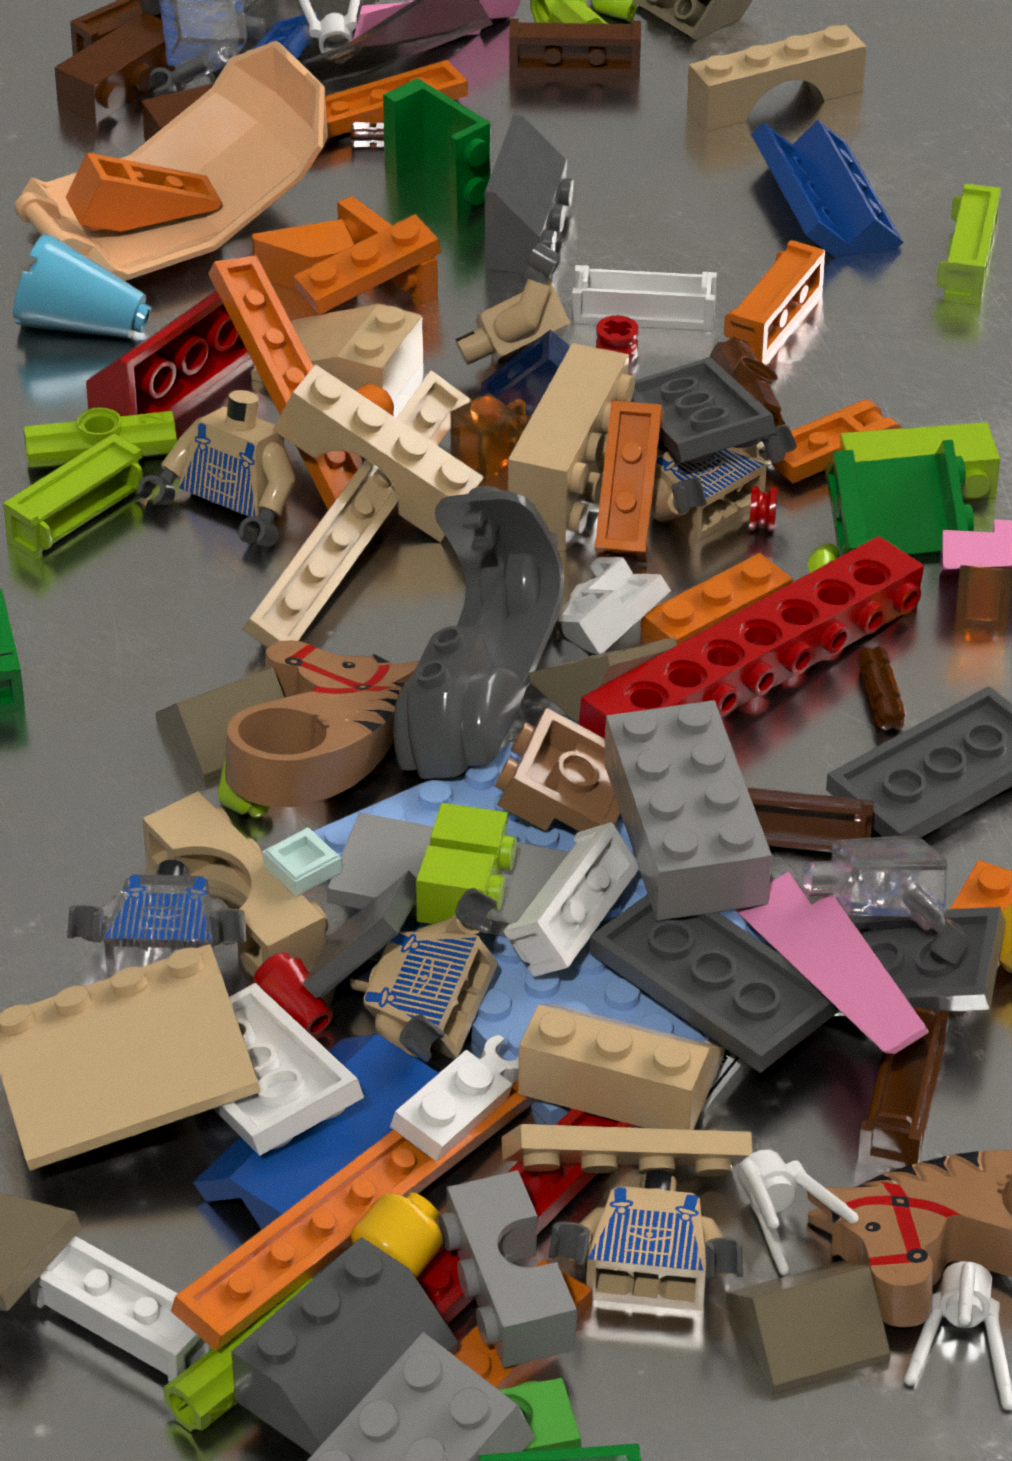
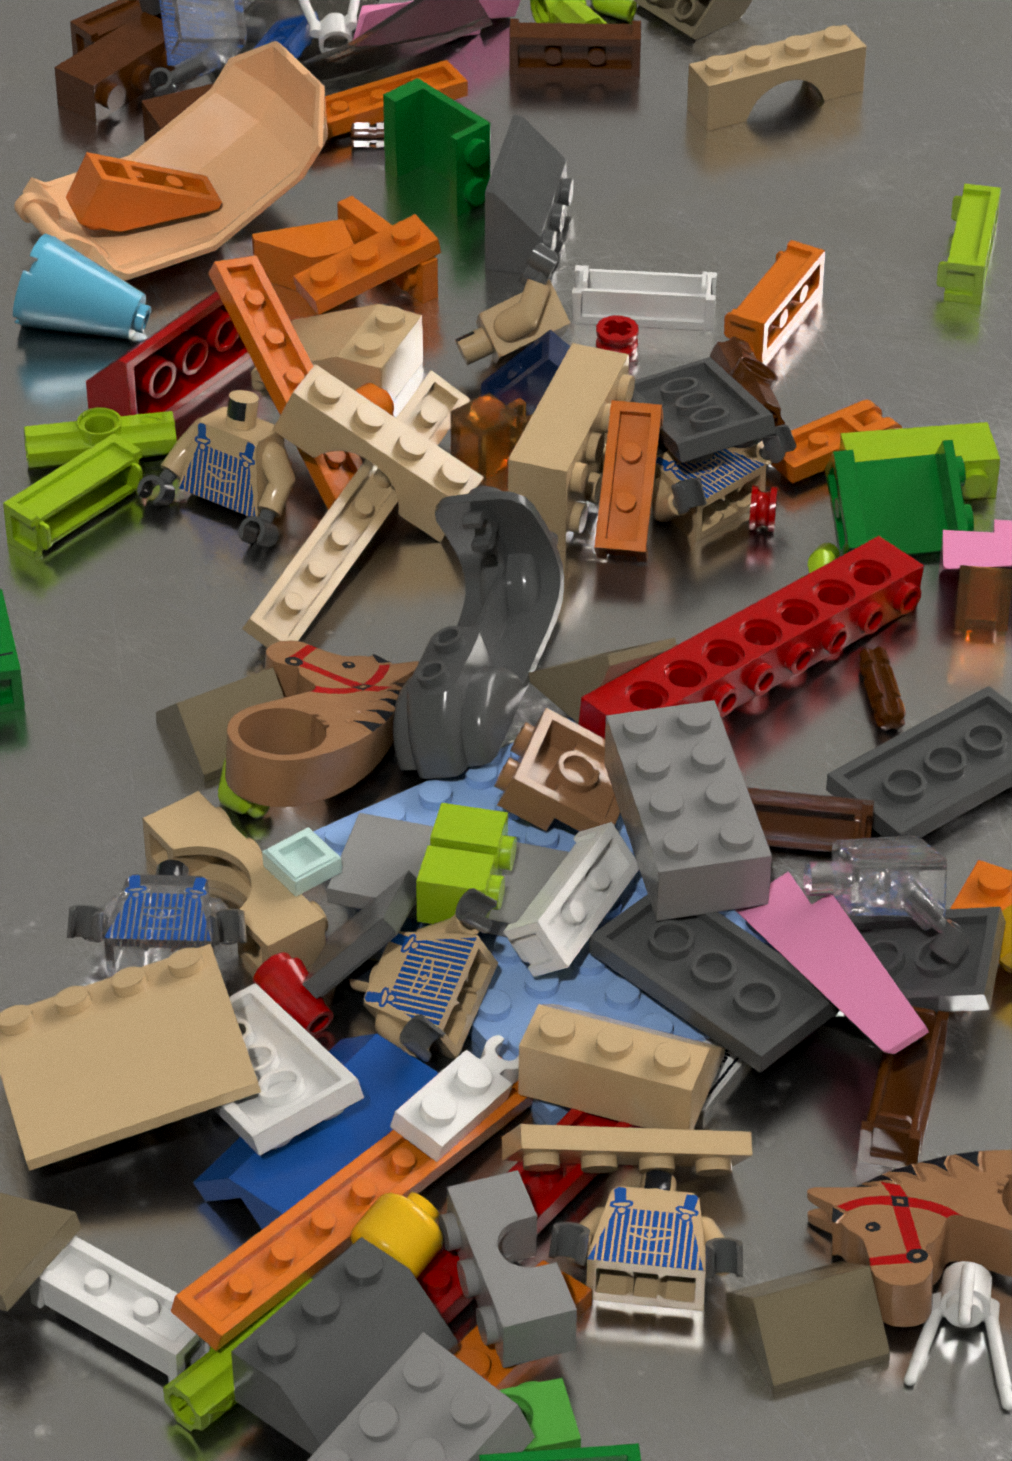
white slope [555,557,671,654] -> none
orange plate [641,553,793,645] -> none
white plant [737,1150,859,1276] -> none
blue slope [751,120,904,258] -> none

